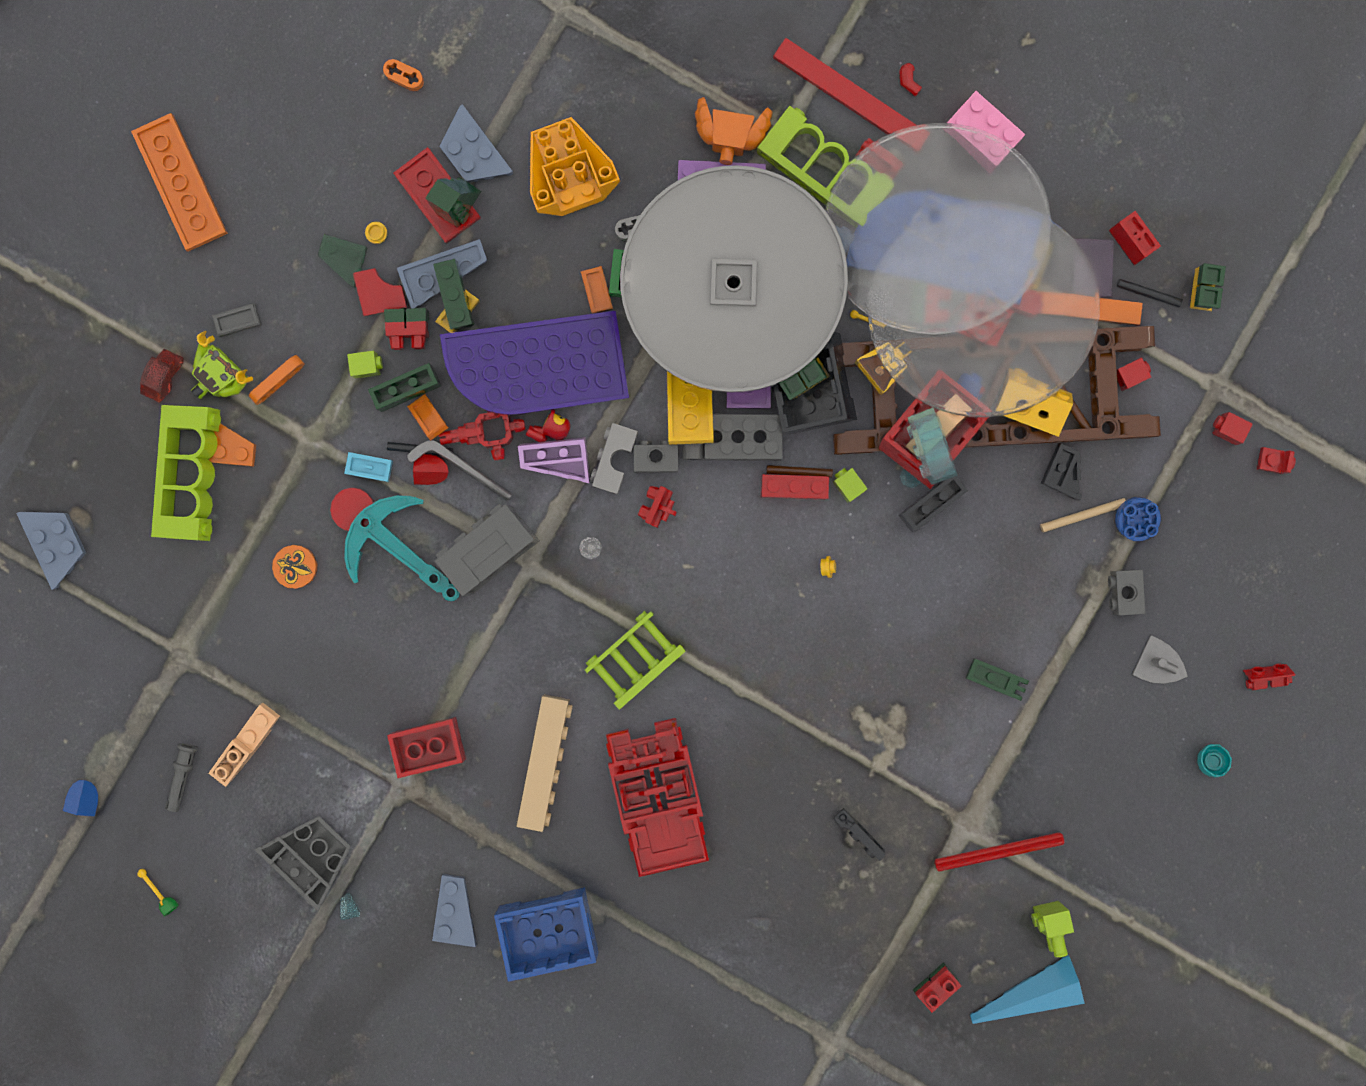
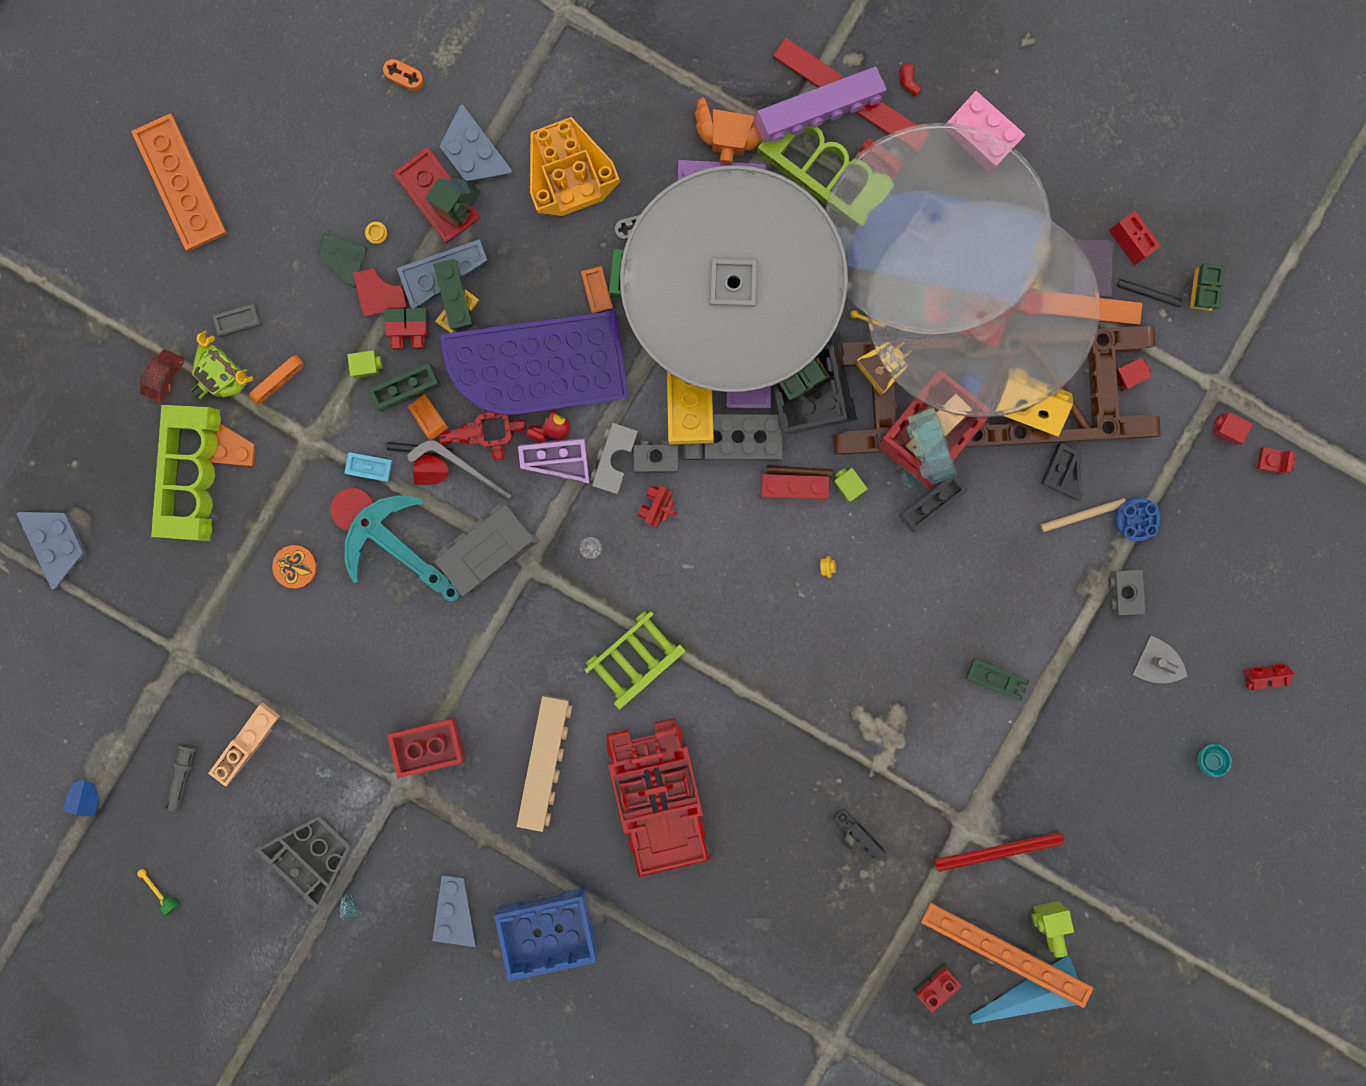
none -> medium lavender brick [754,66,887,144]
none -> orange tile [921,902,1094,1008]

